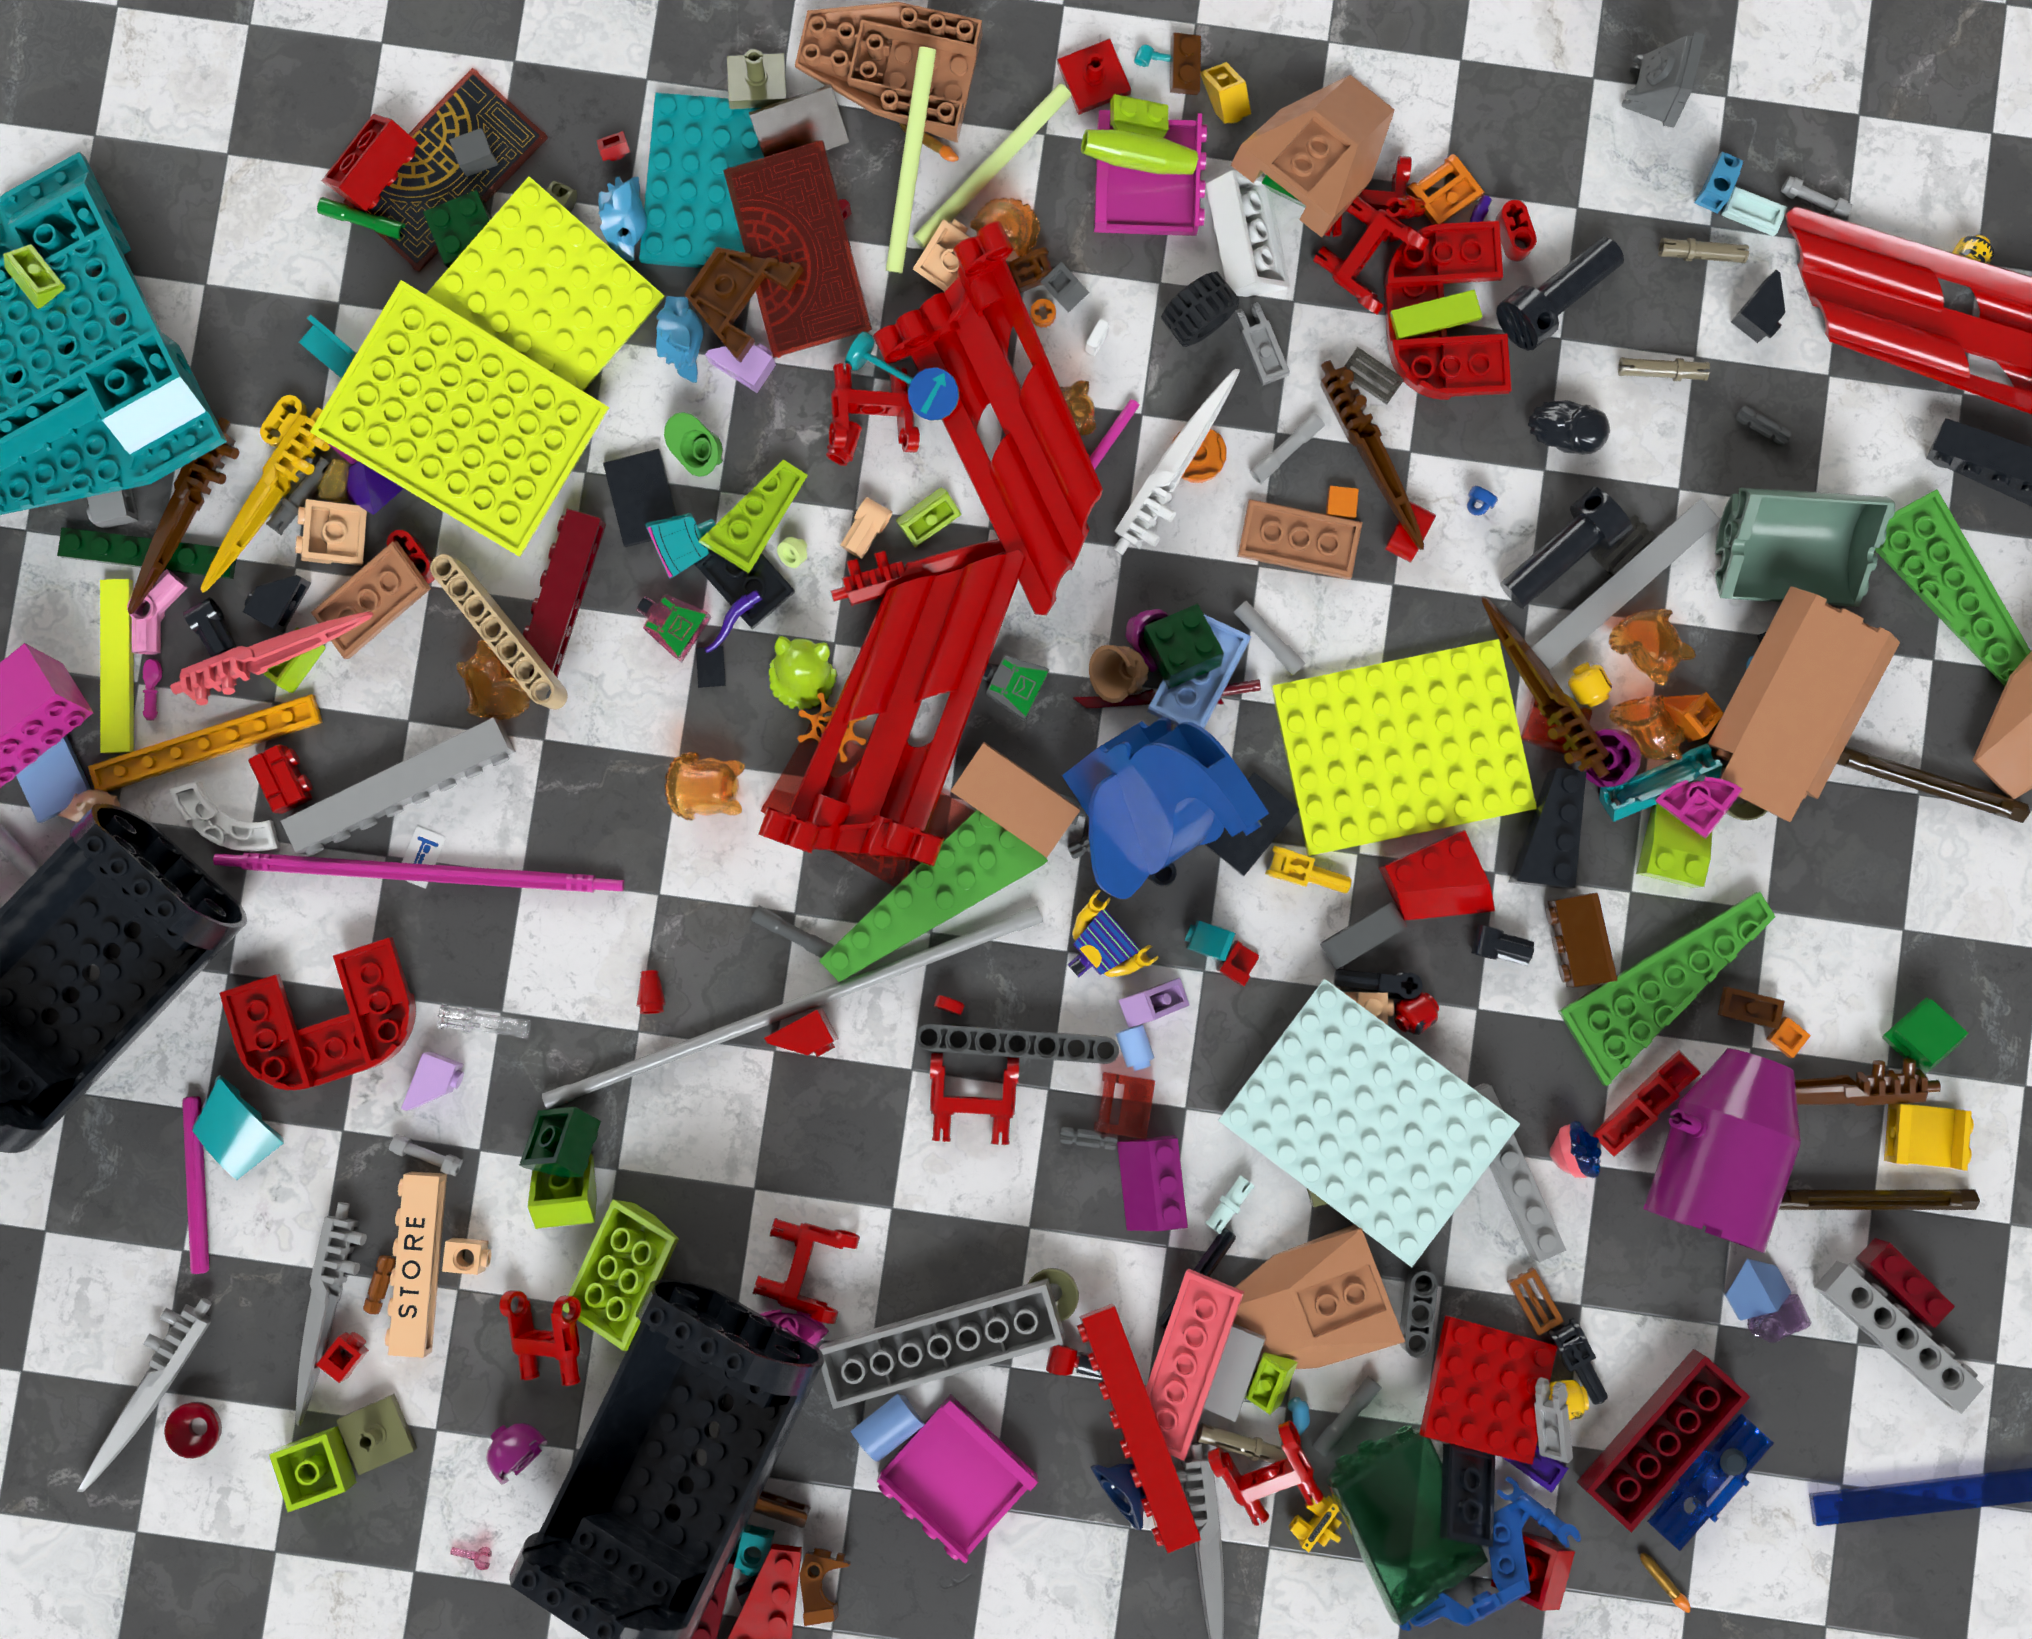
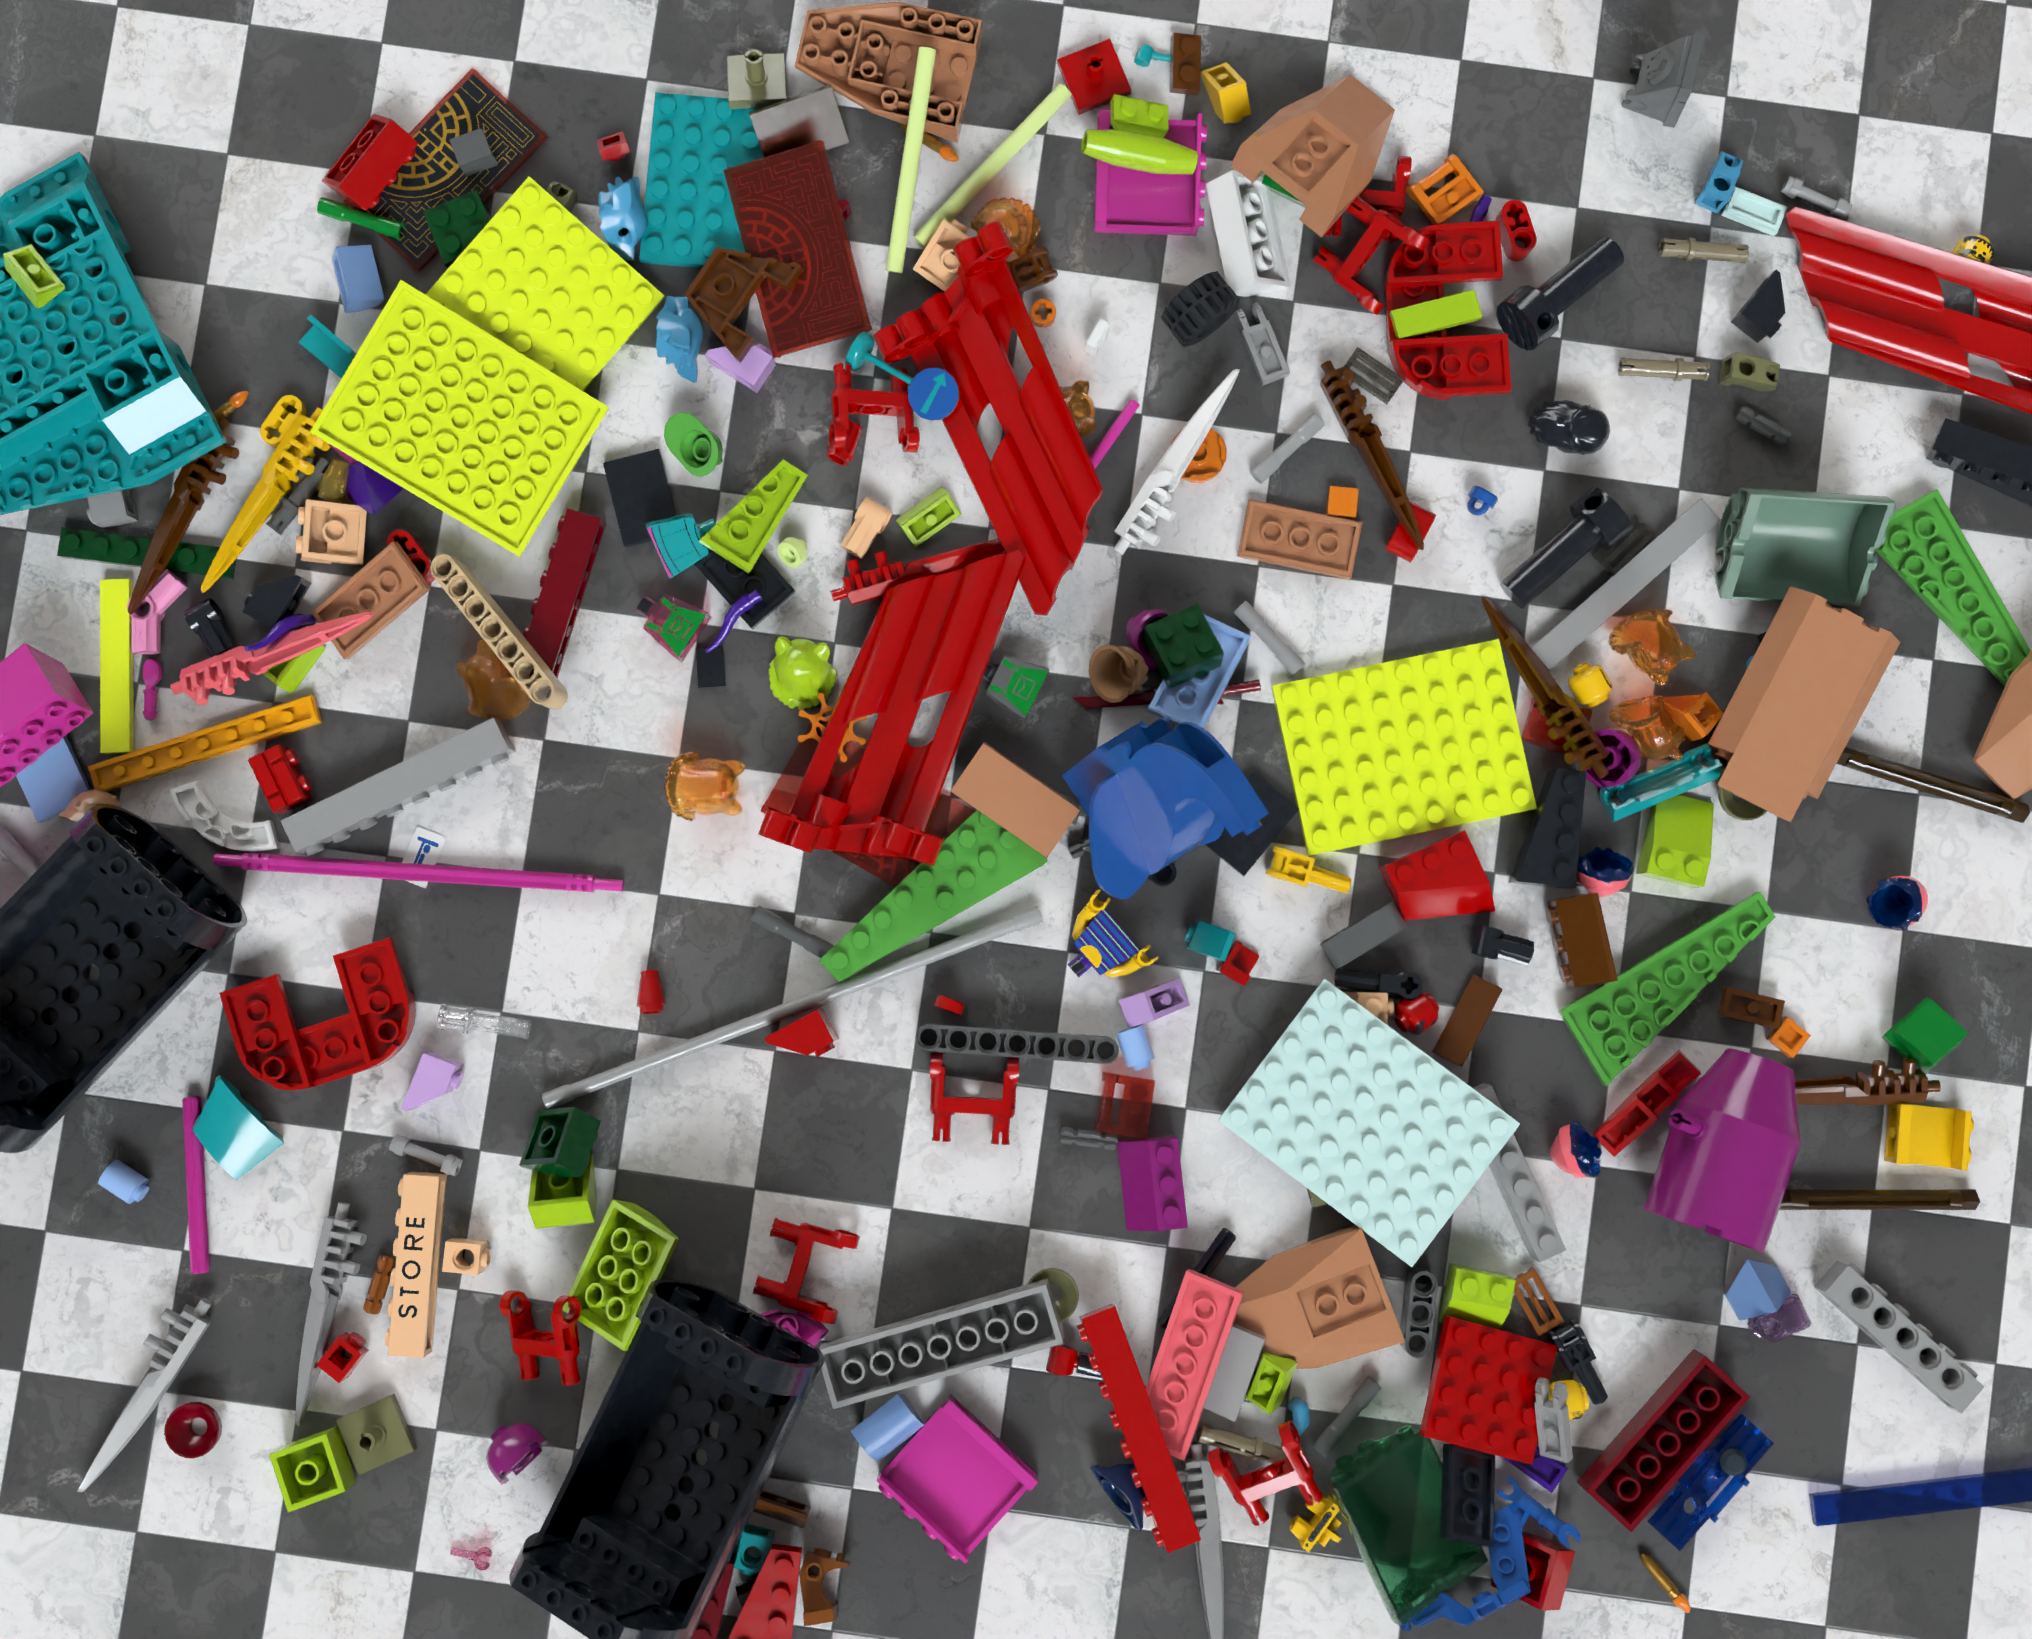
dark grey panel [1041,261,1090,312] -> none
light aqua pin [1205,1175,1255,1234] -> none
red pin [1386,195,1426,219] -> none
dark pink brick [1655,777,1743,839] -> none
dark red brick [1855,1238,1955,1328] -> none
none -> light blue brick [98,1159,149,1204]
none -> piece [213,391,249,422]
none -> dark purple animal [245,613,316,651]
none -> medium blue brick [332,245,385,313]
none -> reddish brown slope [1432,974,1503,1067]
none -> lime slope [1439,1263,1516,1330]
none -> clear blue hair [1576,846,1634,897]
none -> olive leg [1718,352,1780,391]
none -> clear blue hair [1866,875,1928,931]

